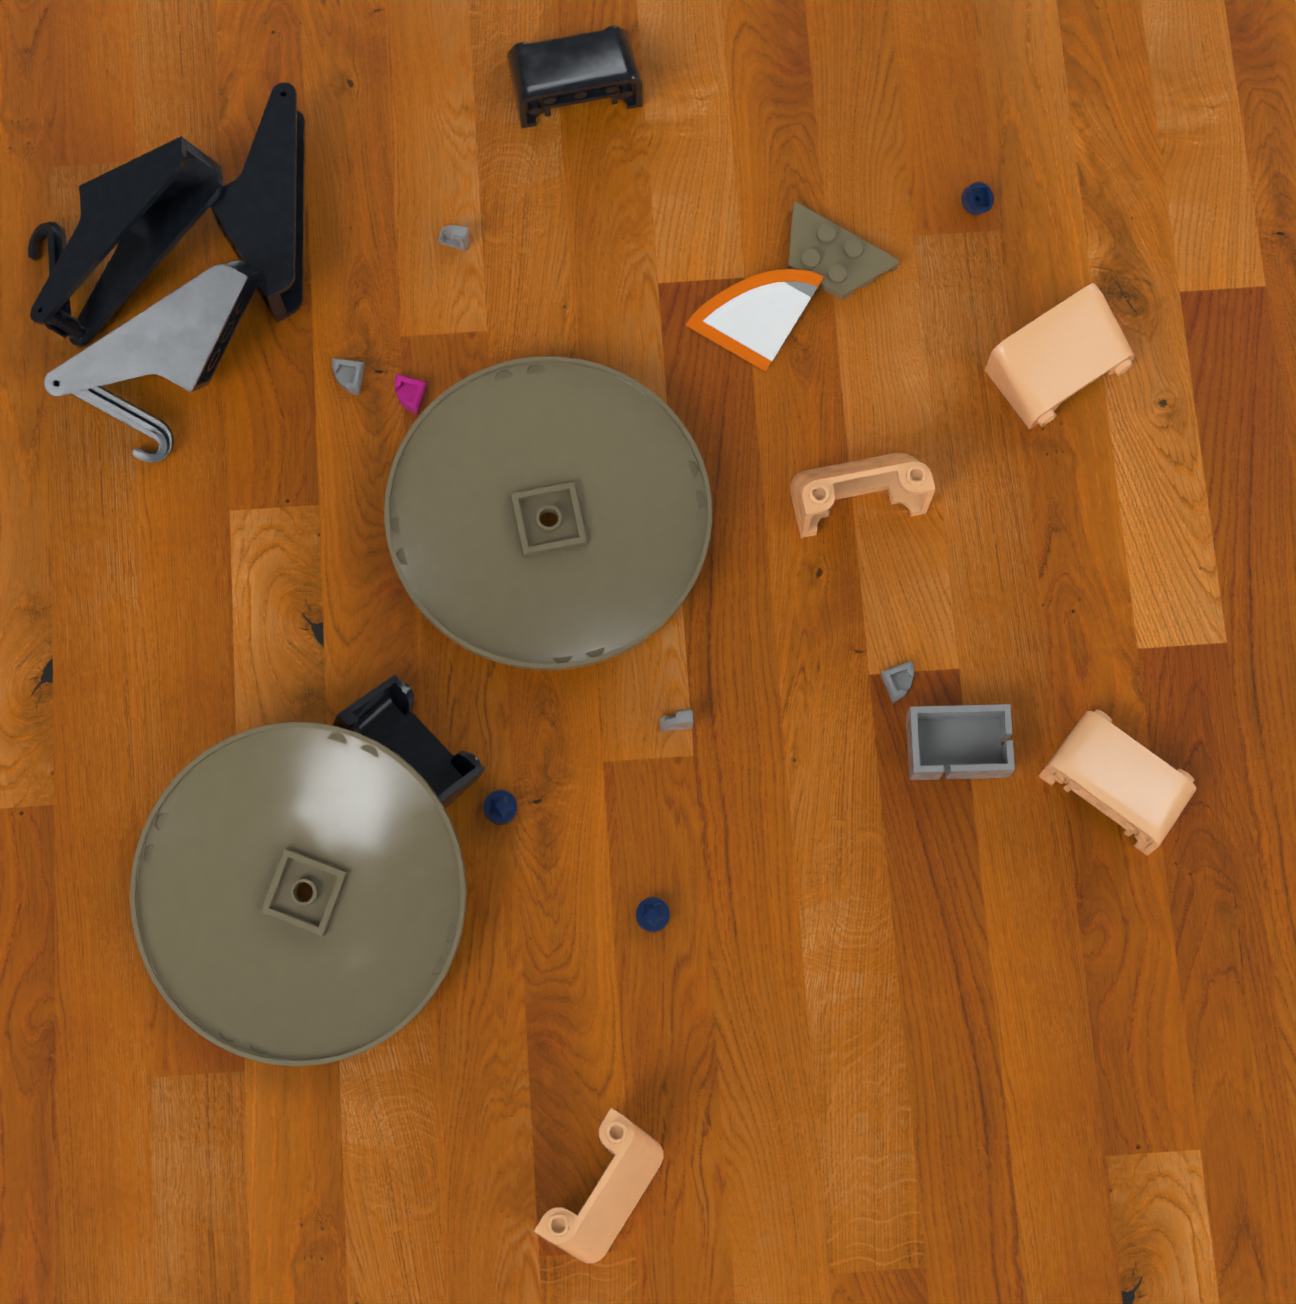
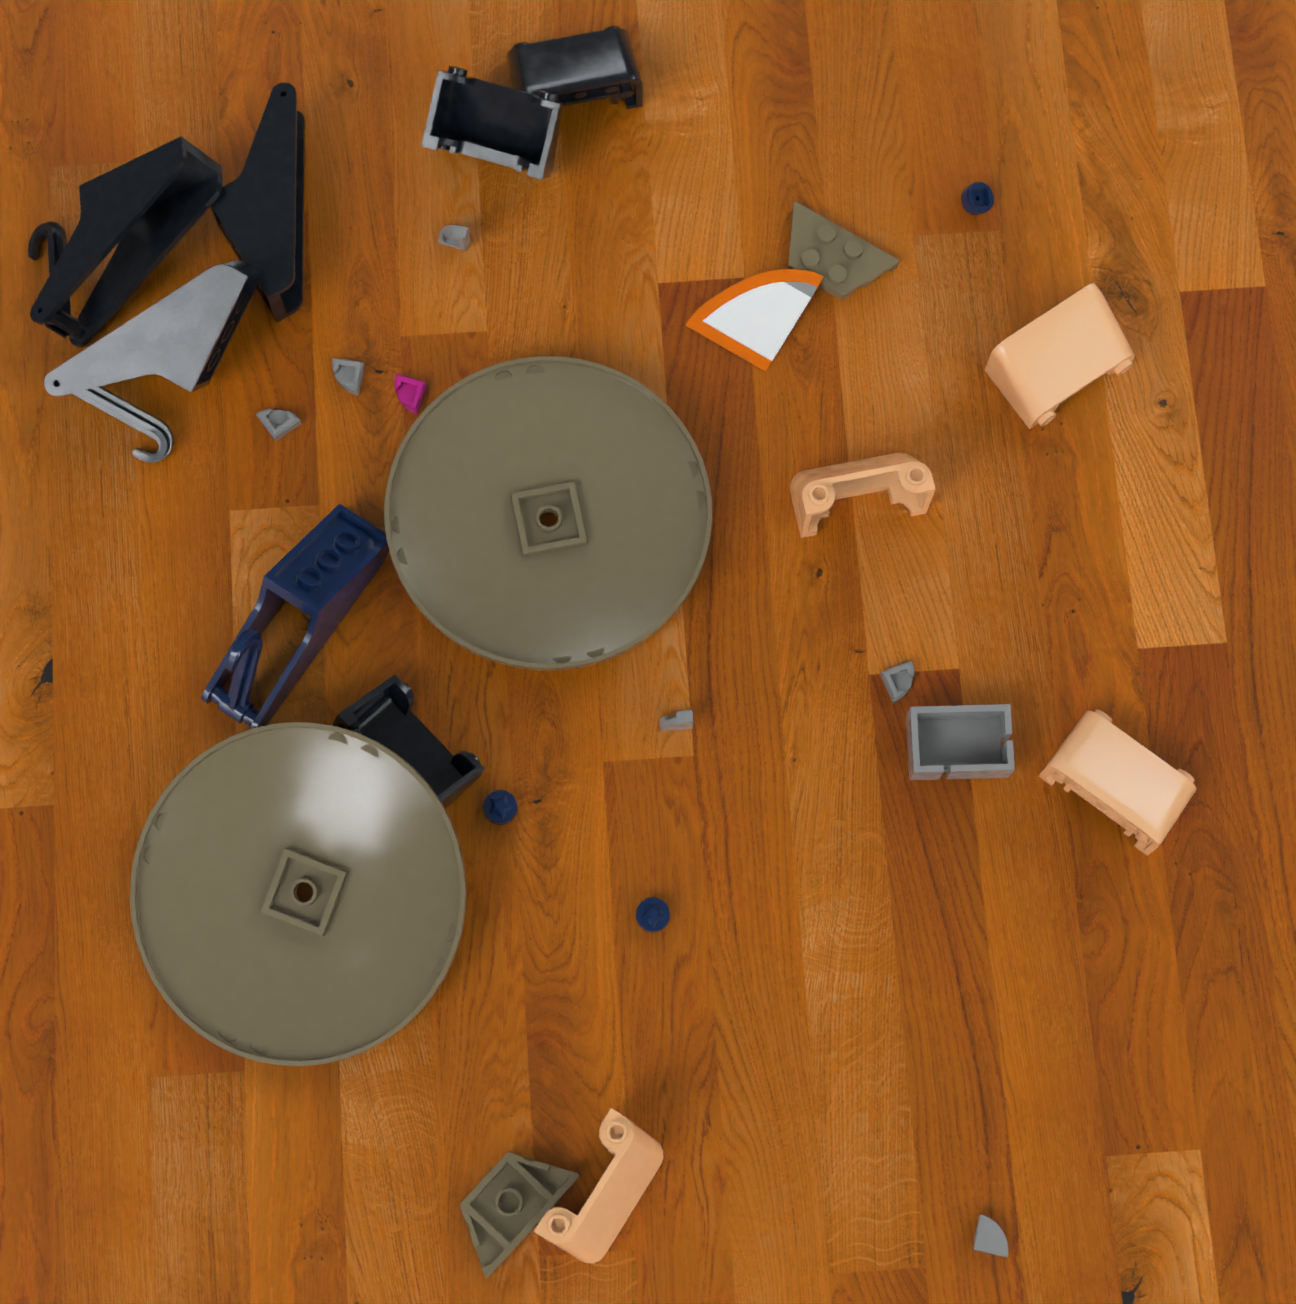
none -> dark blue piece [201,504,389,729]
none -> light grey tile [256,409,302,442]
none -> black windscreen [421,65,563,180]
none -> dark tan wing [459,1152,580,1278]
none -> light grey tile [972,1214,1008,1258]

